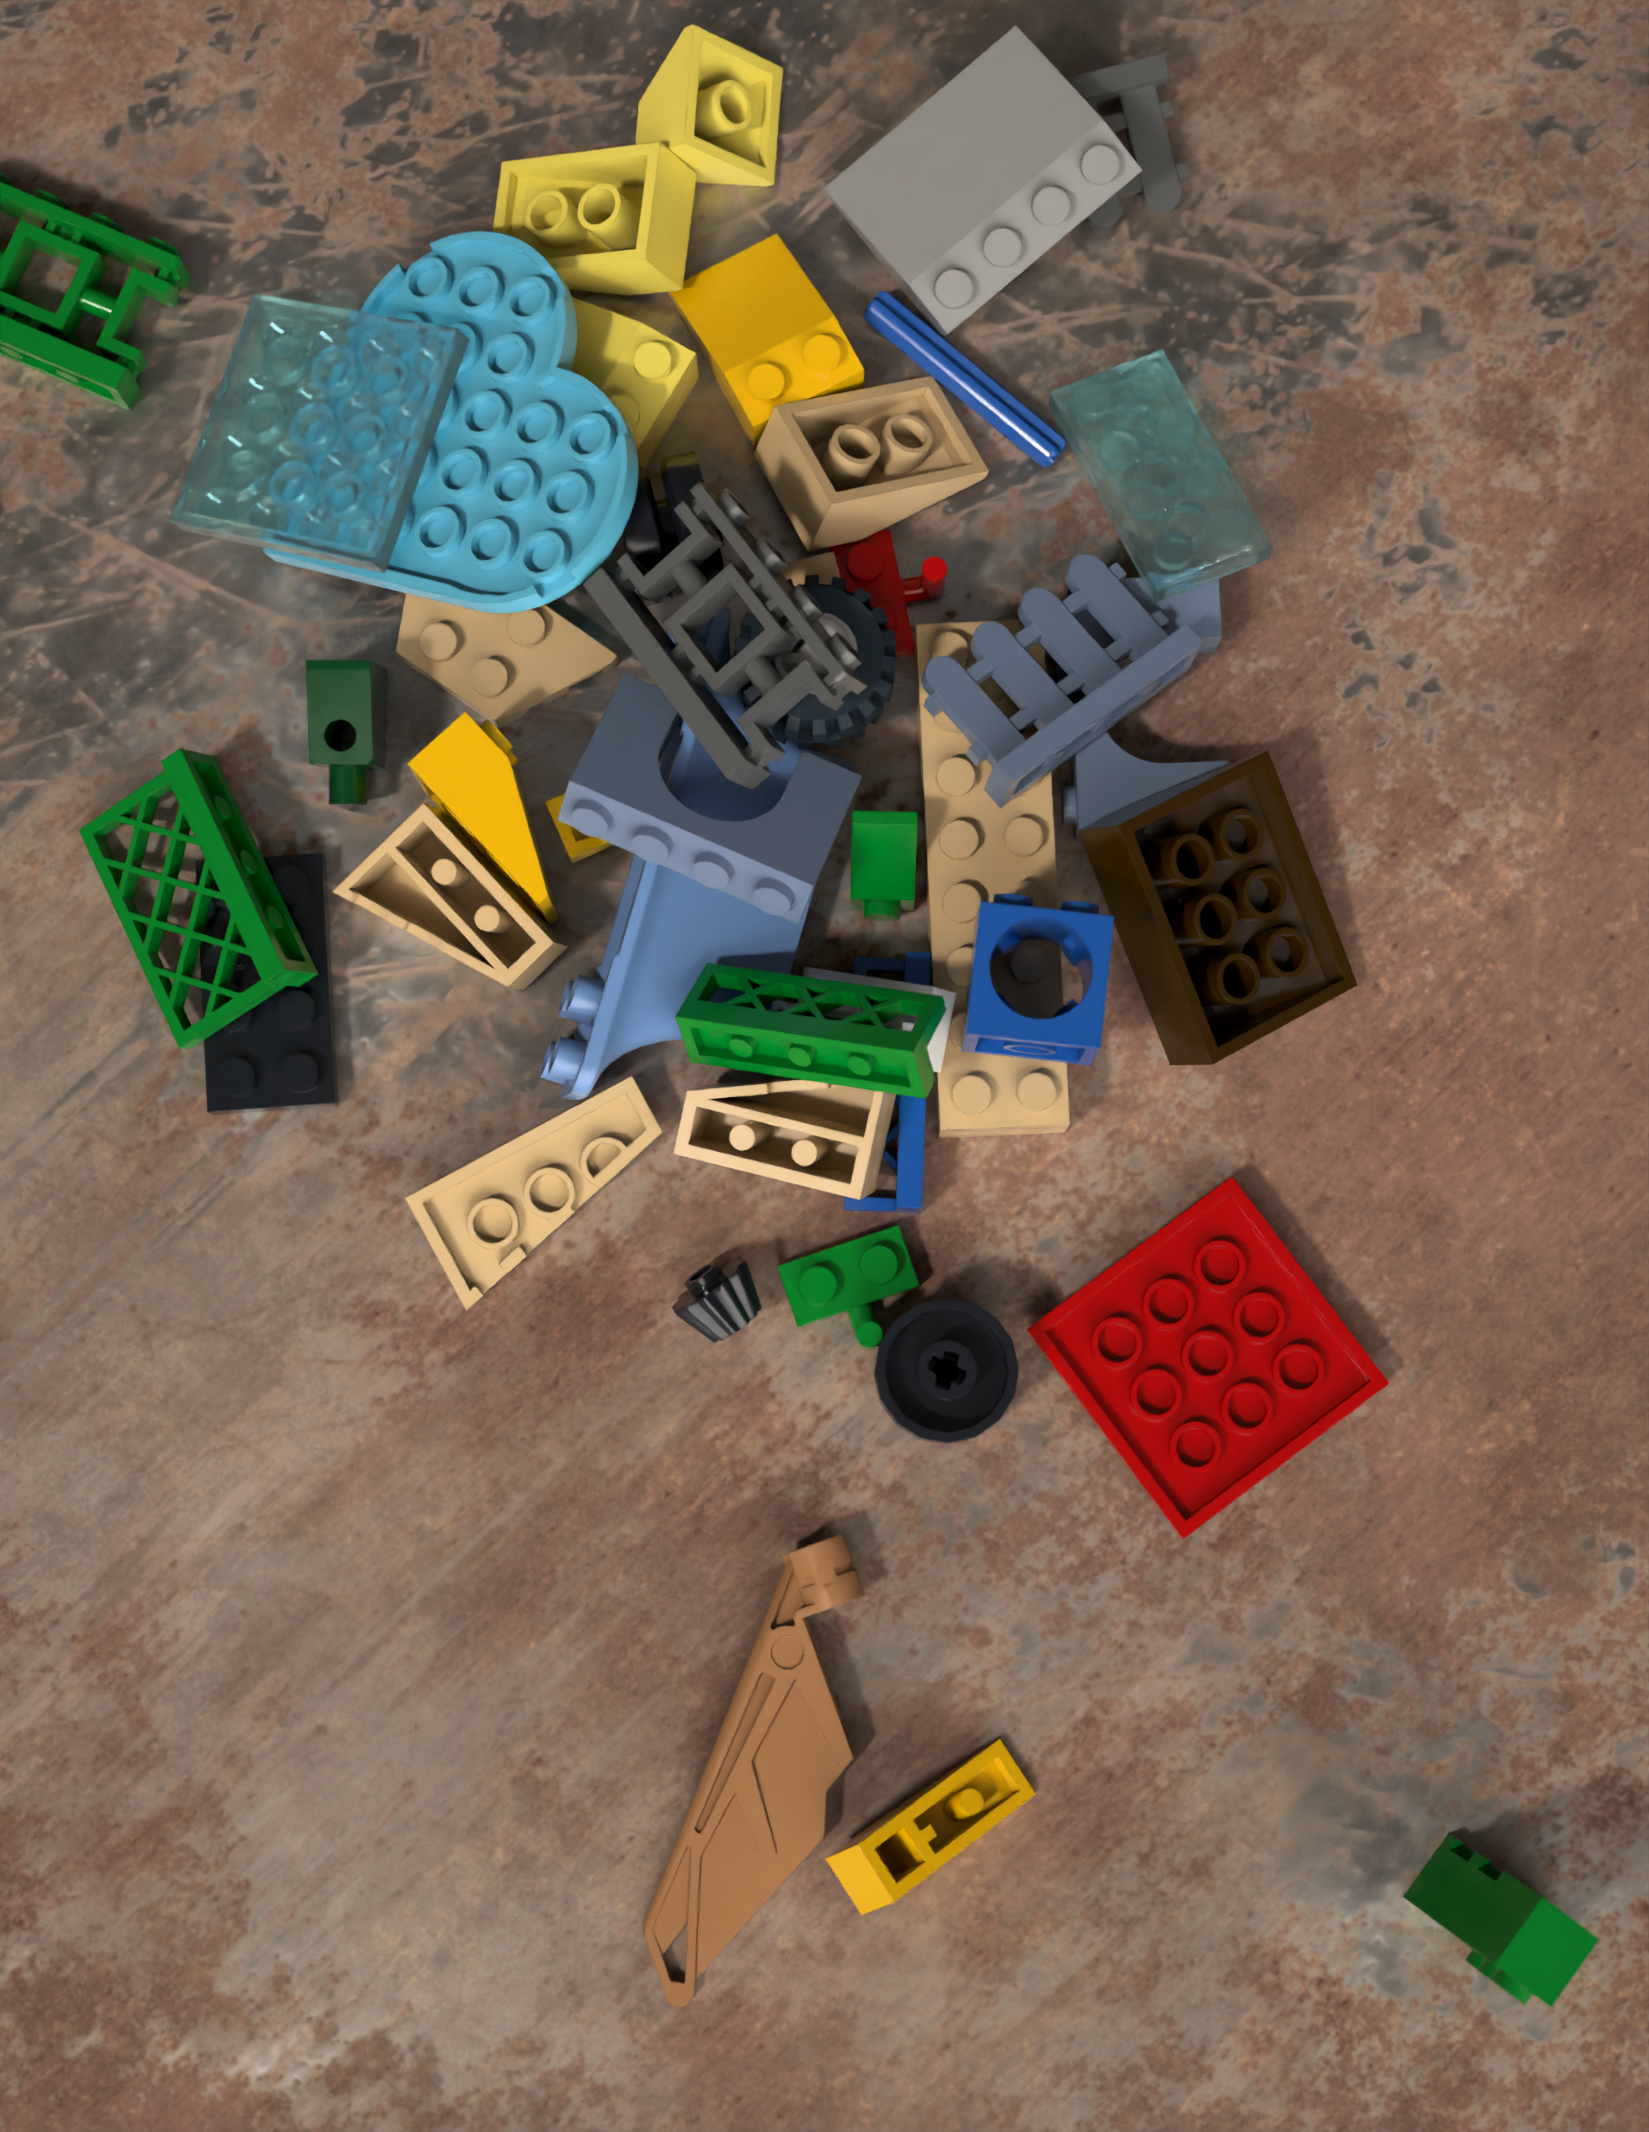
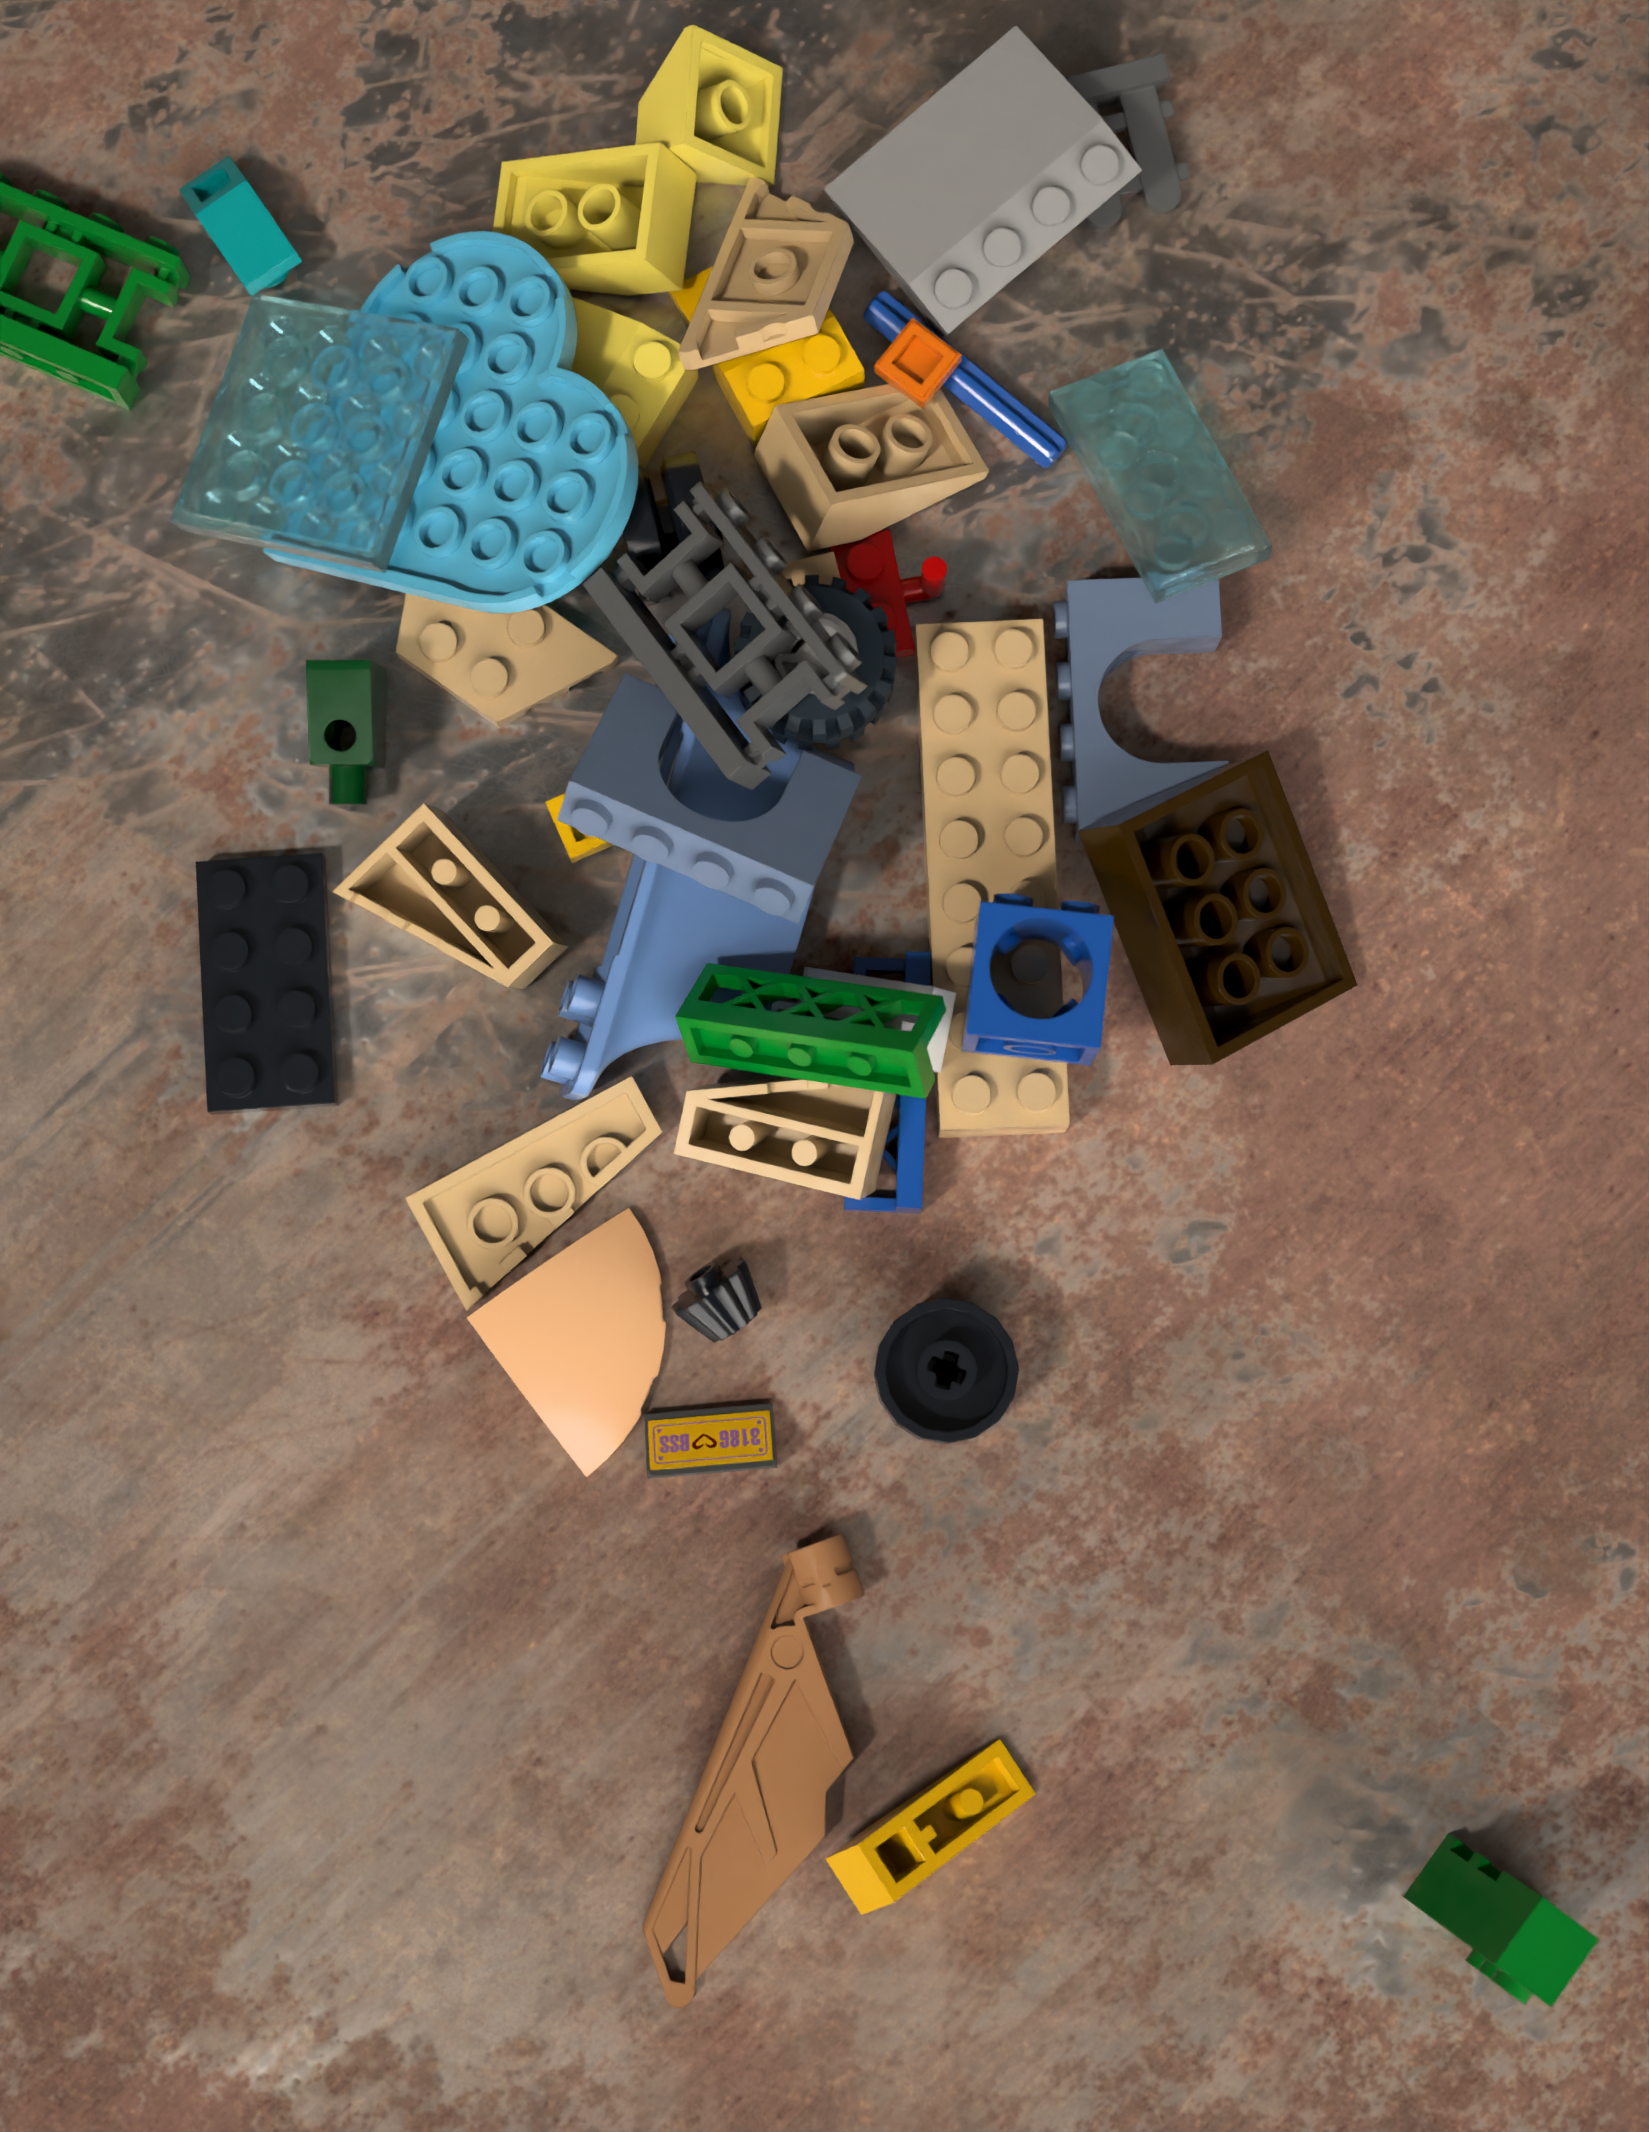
green fence [79,748,318,1049] -> none
yellow slope [407,712,559,925] -> none
green plate [777,1225,919,1350] -> none
green slope [850,811,918,921] -> none
sand blue fence [922,554,1204,808] -> none
red plate [1025,1176,1390,1539] -> none
none -> teal slope [179,156,302,296]
none -> light nougat brick [467,1208,666,1477]
none -> slope [644,1403,778,1479]
none -> tan wing [678,178,854,370]
none -> orange tile [874,318,962,409]

